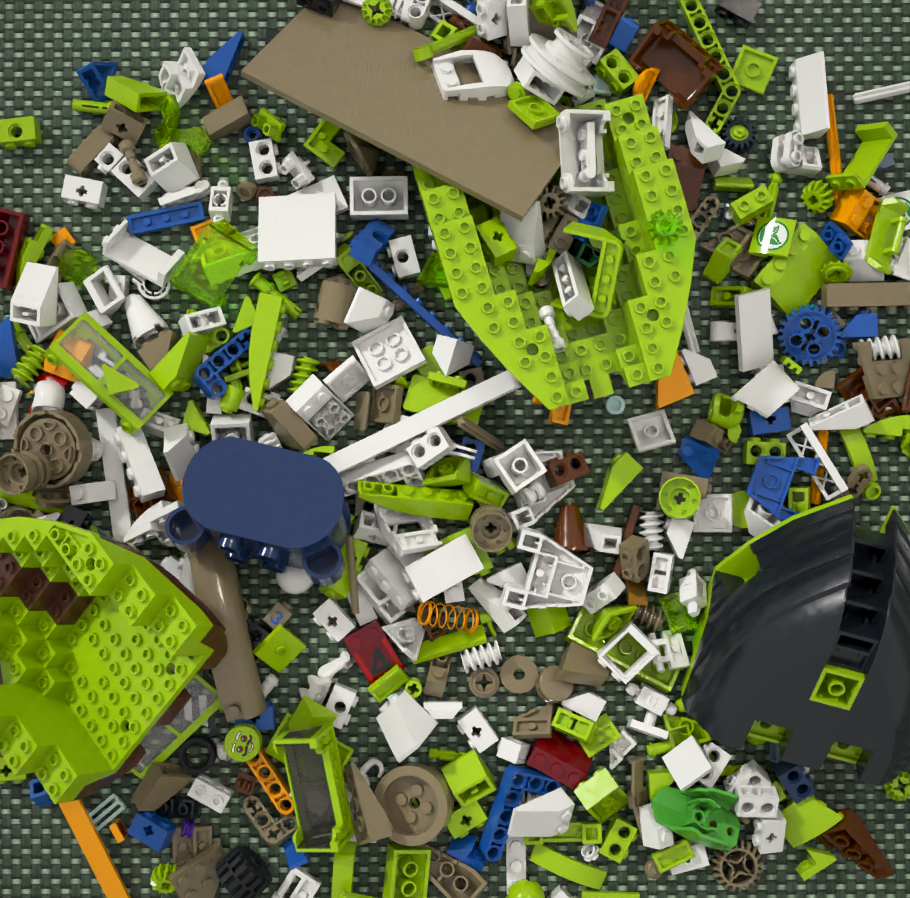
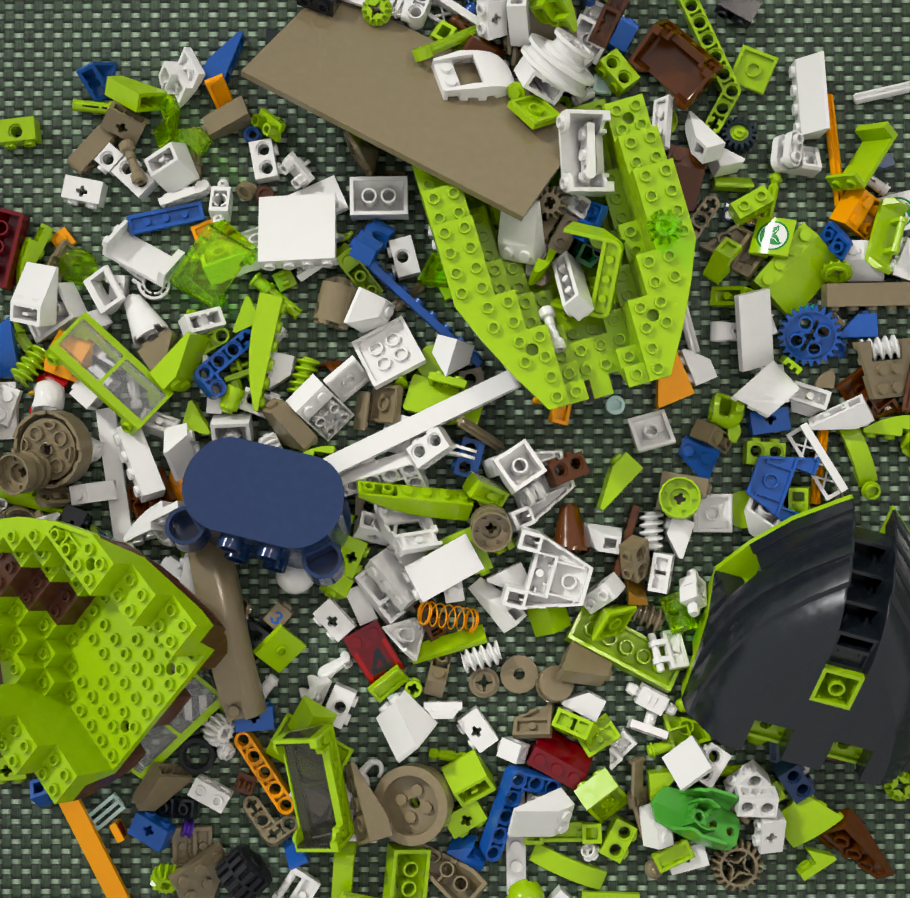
lime slope [102,364,140,396] -> none
lime head [224,723,262,762] -> none
lime plate [303,119,346,169] -> none
dark tan piece [346,536,360,614] -> none
lime slope [422,453,471,488] -> none
lime brick [475,217,518,268] -> none
lime hand [480,612,497,638] -> none
white window [597,620,659,684] -> none
light orange tile [633,68,660,101] -> none
lime gear [800,180,836,214] -> none
dark tan beam [844,464,873,499] -> none
none -> white gear [203,713,235,747]

